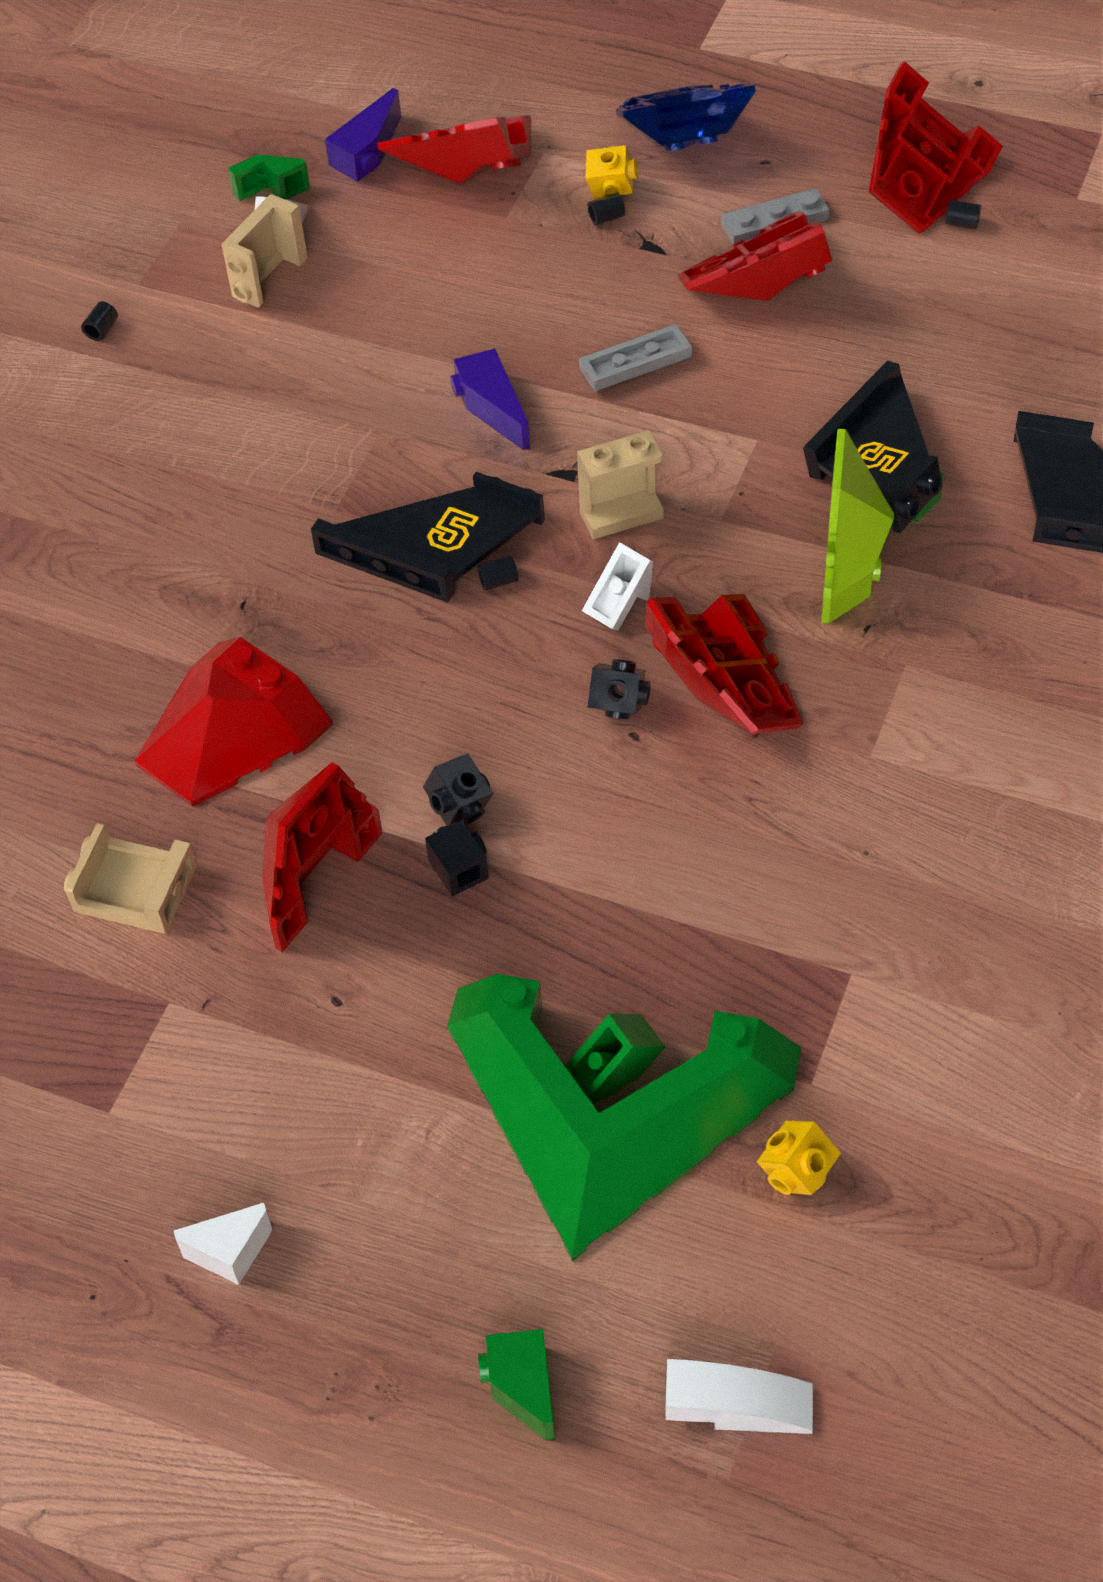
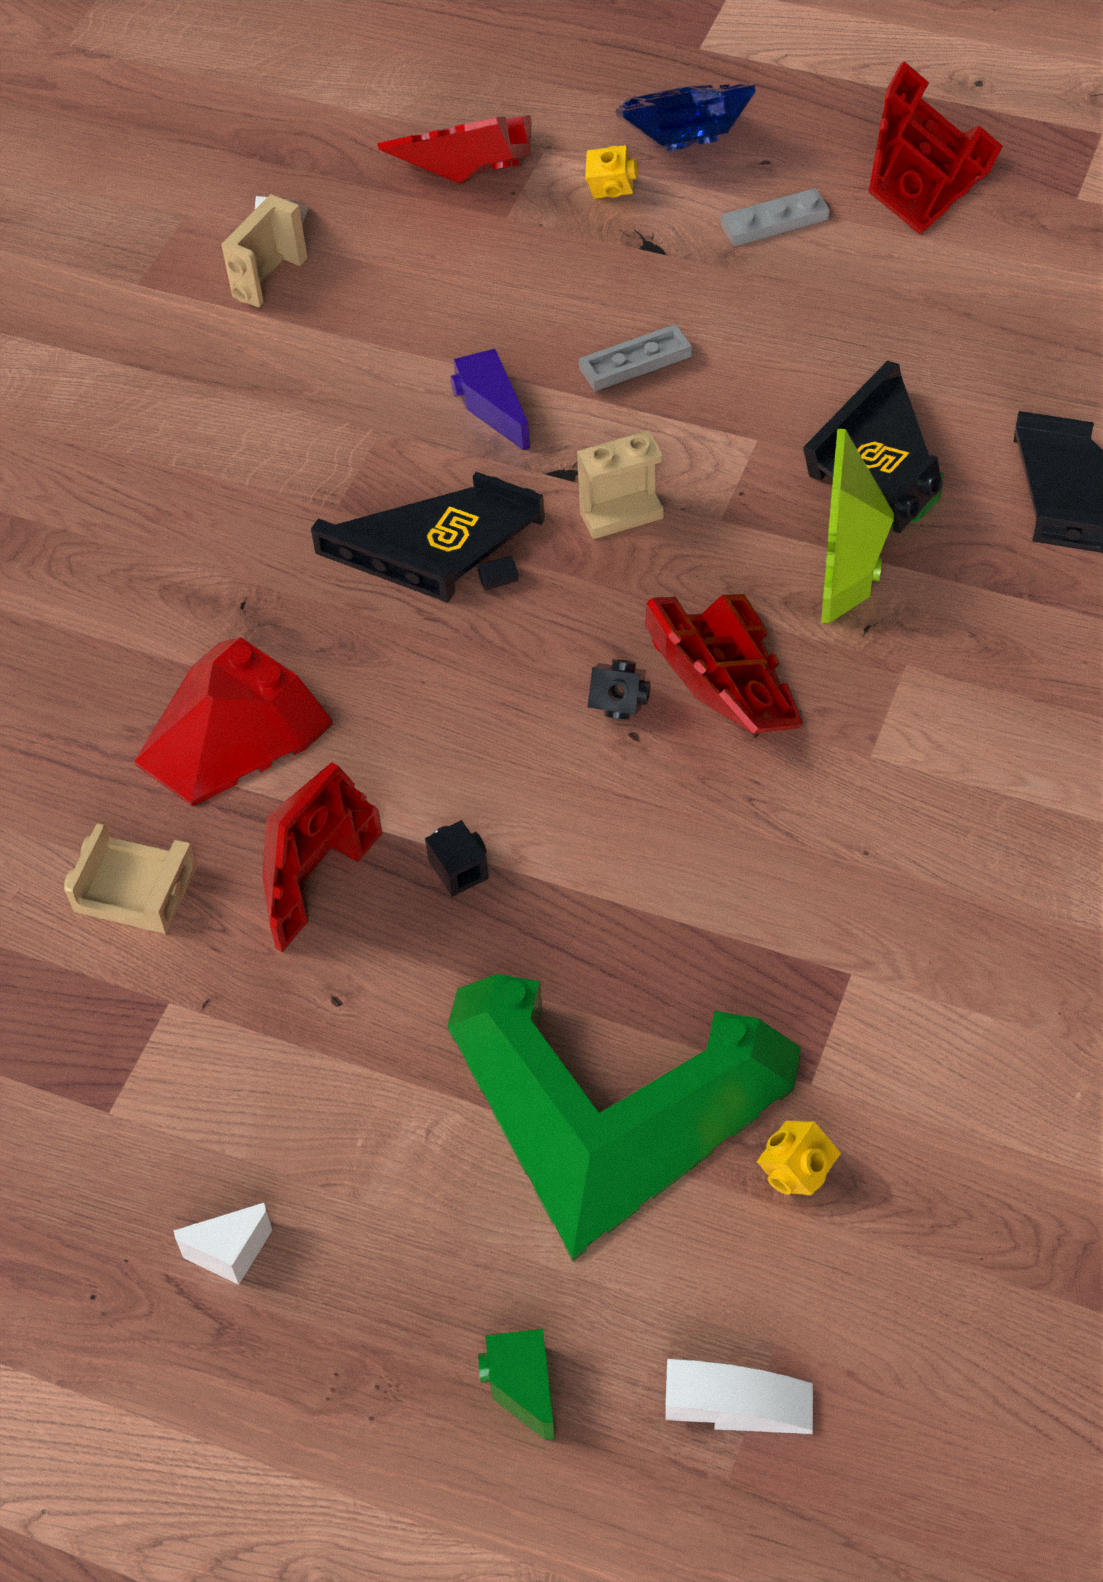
black hinge [81,301,118,341] -> none
green slope [228,154,310,201] -> none
dark purple slope [325,88,401,182] -> none
black brick [423,753,493,826] -> none
green slope [565,1014,666,1104] -> none
white slope [582,542,653,631] -> none
black hinge [587,193,625,225] -> none
red wedge [678,210,832,301] -> none
black hinge [946,200,982,229] -> none

